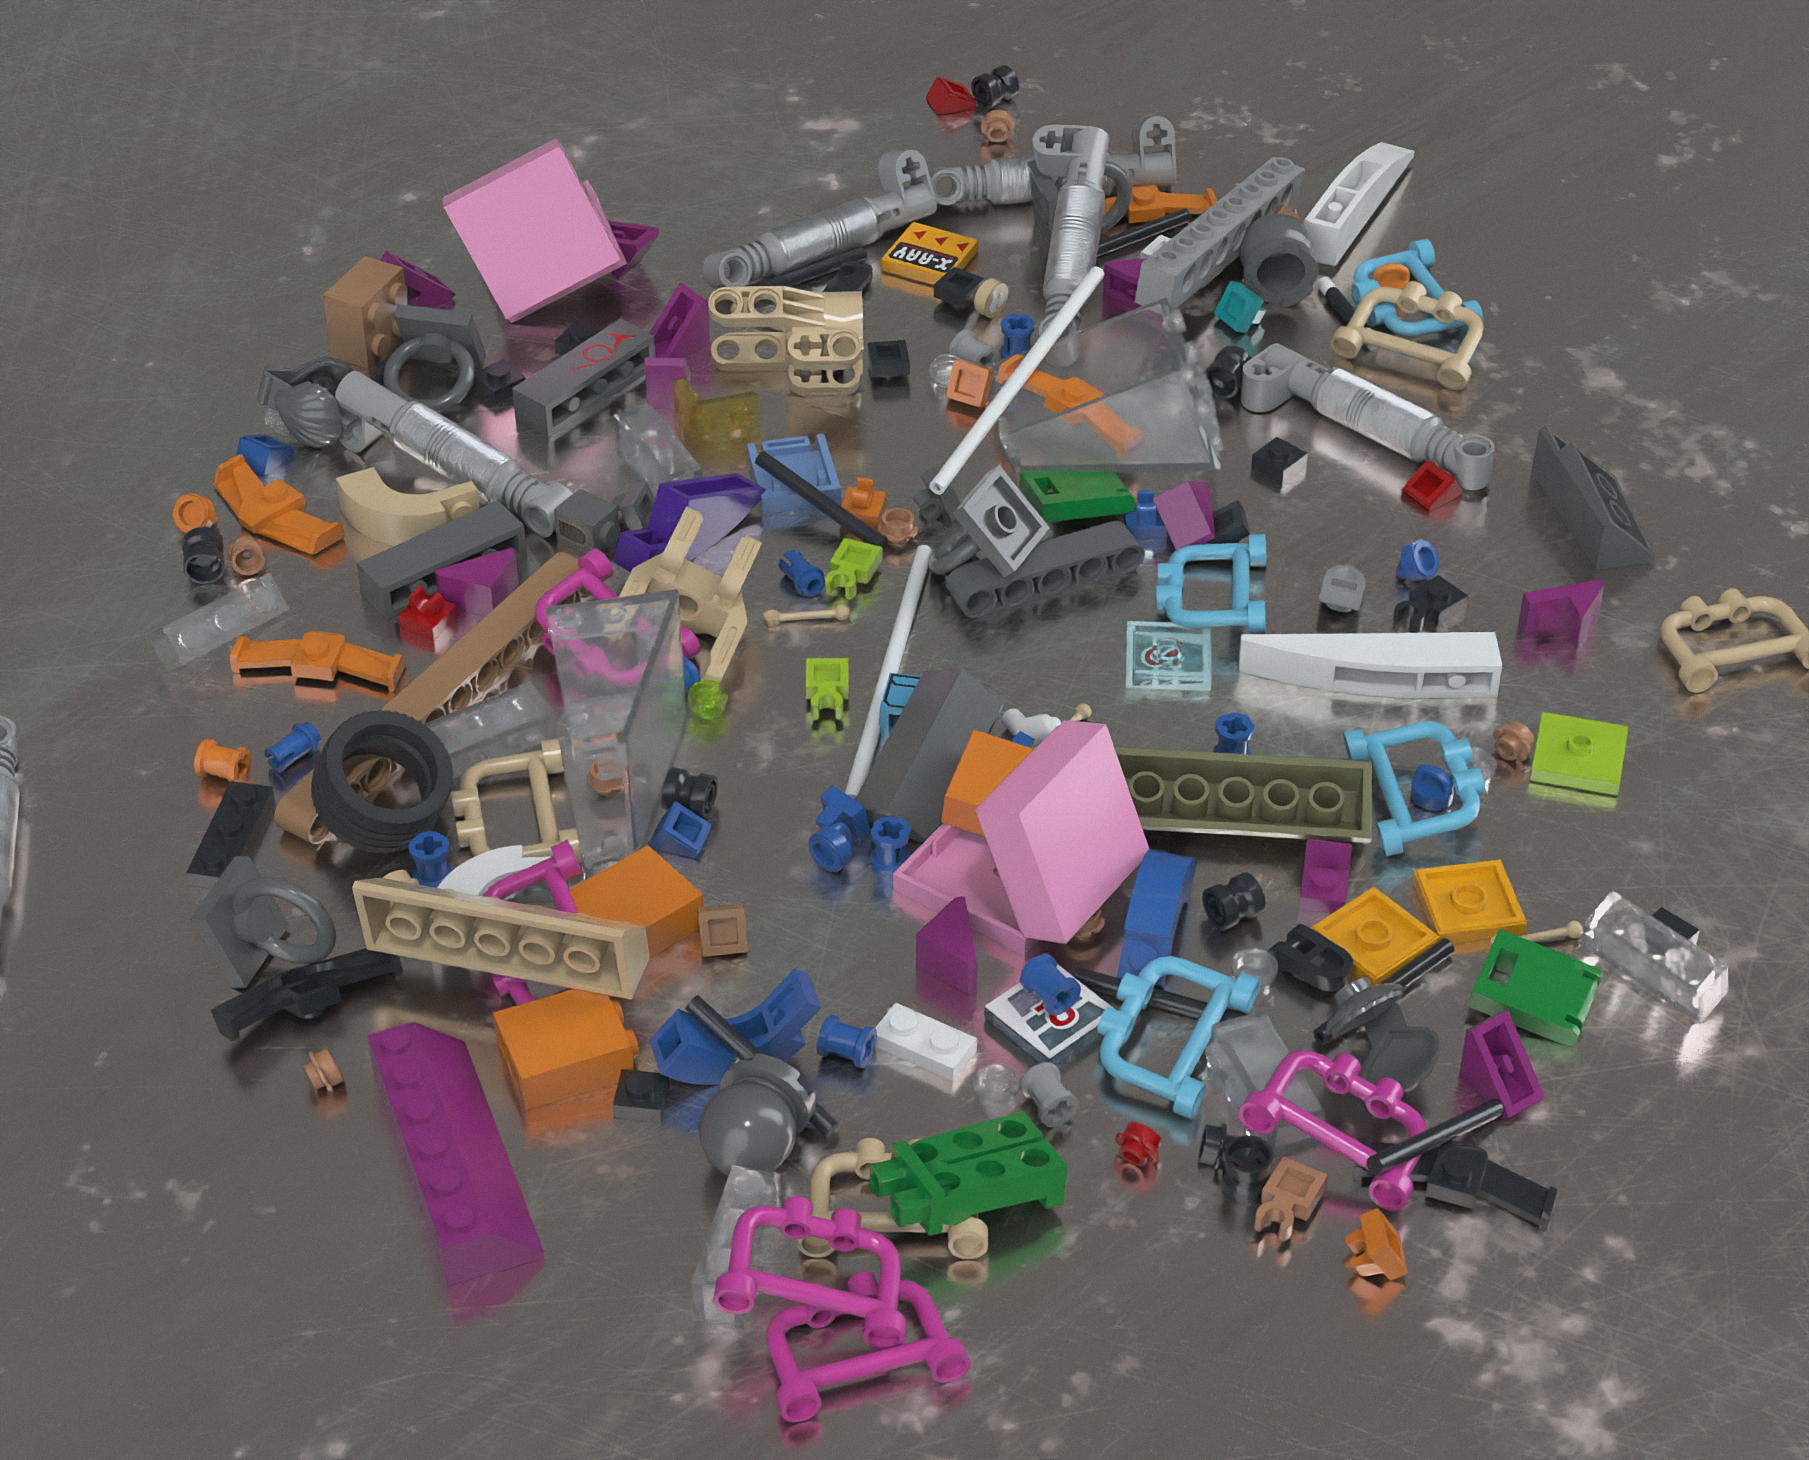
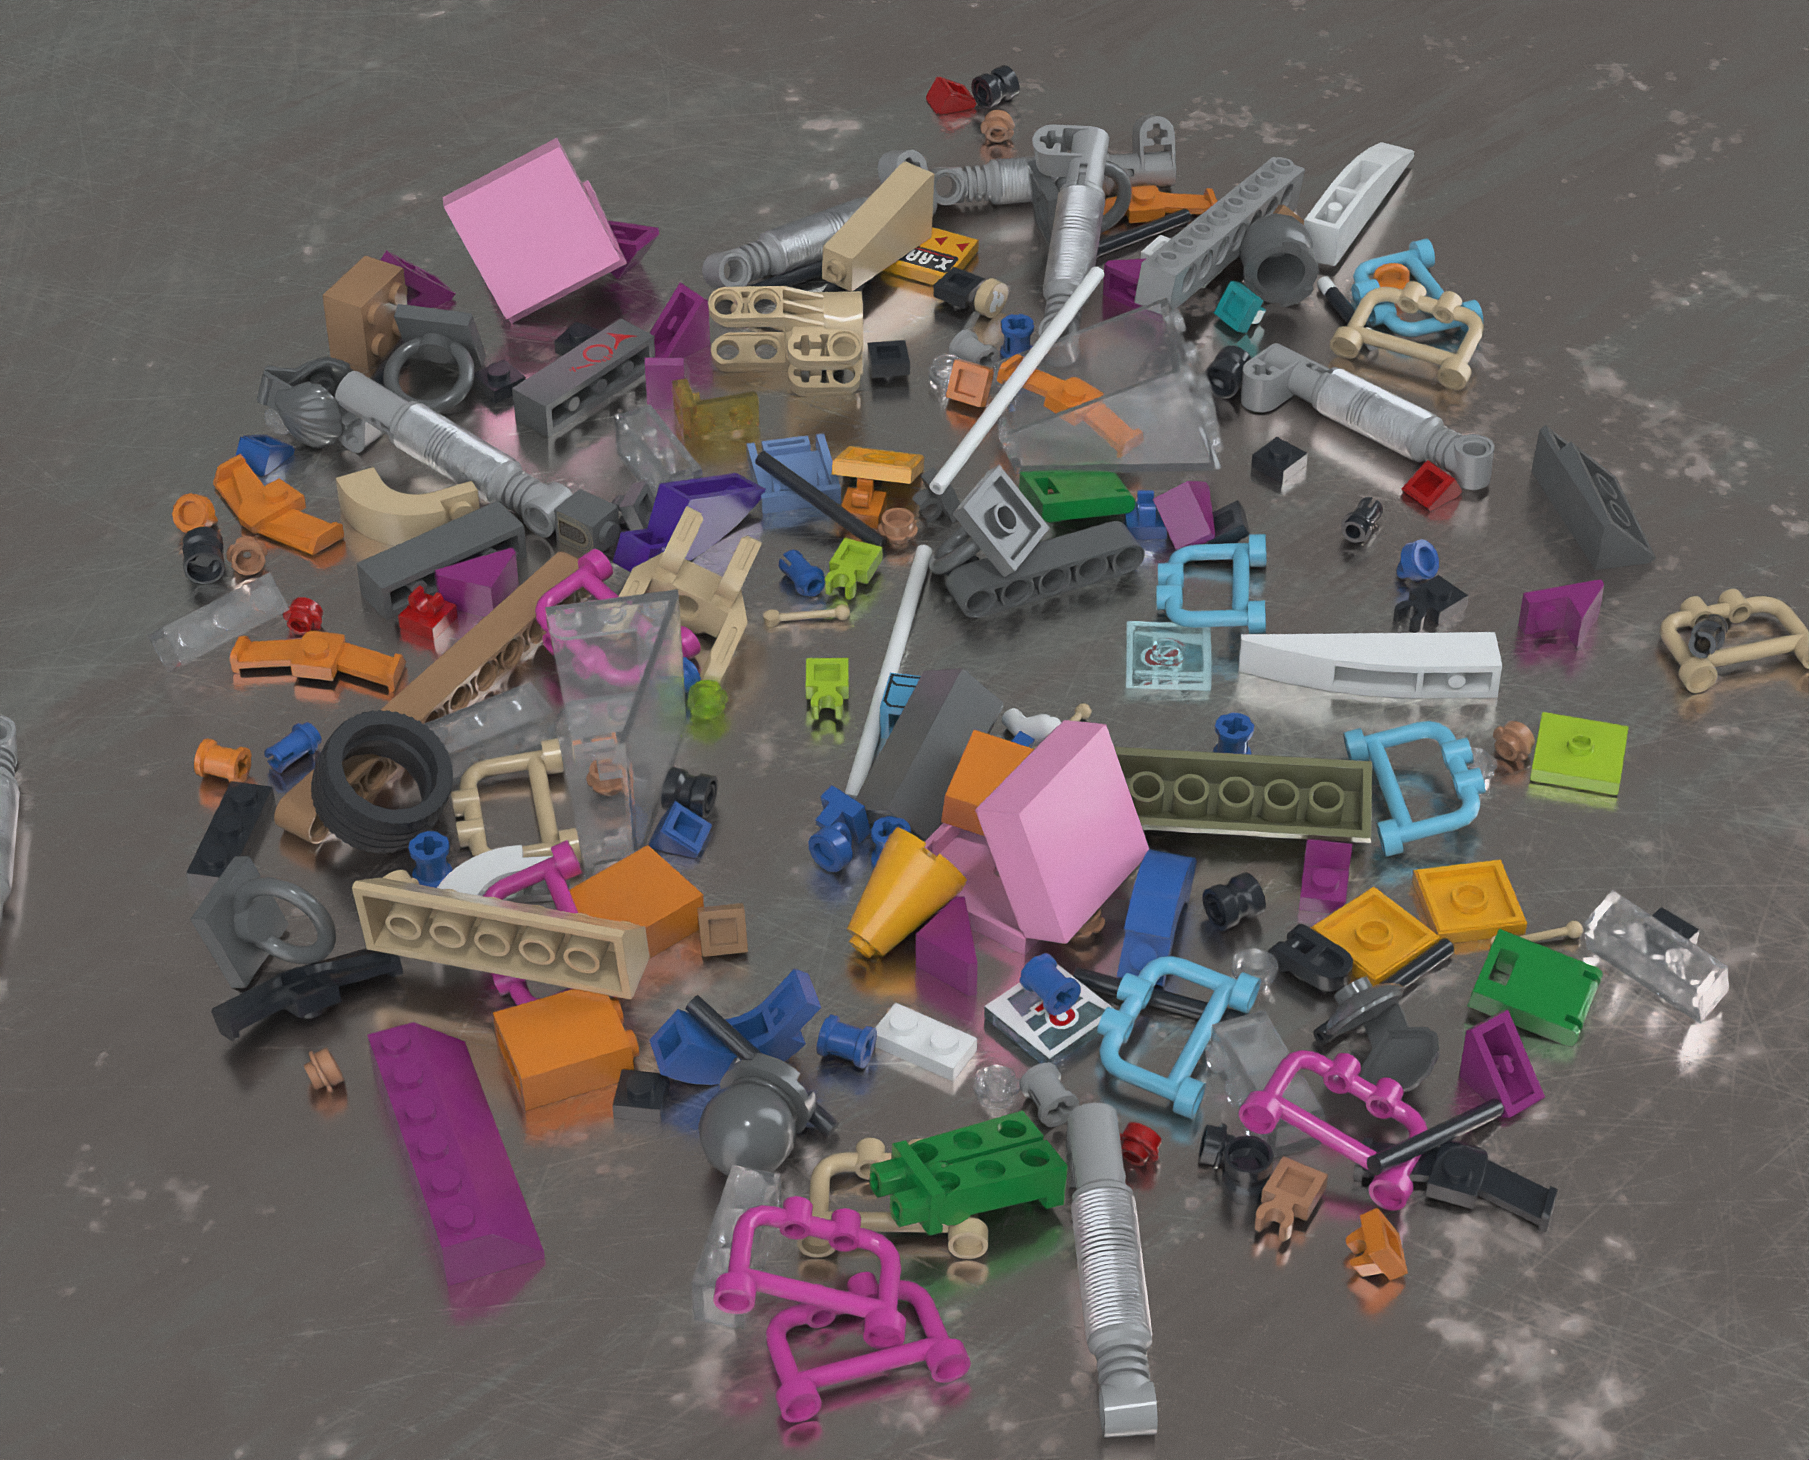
light grey plate [1319,564,1366,612] -> none
blue tile [1411,764,1455,810] -> none
none -> red plate [282,597,323,636]
none -> tan slope [822,162,935,292]
none -> light orange tile [832,446,925,484]
none -> light orange cone [847,827,967,959]
none -> piece [1065,1103,1158,1438]
none -> black pin [1341,497,1383,543]
none -> black pin [1688,614,1728,658]

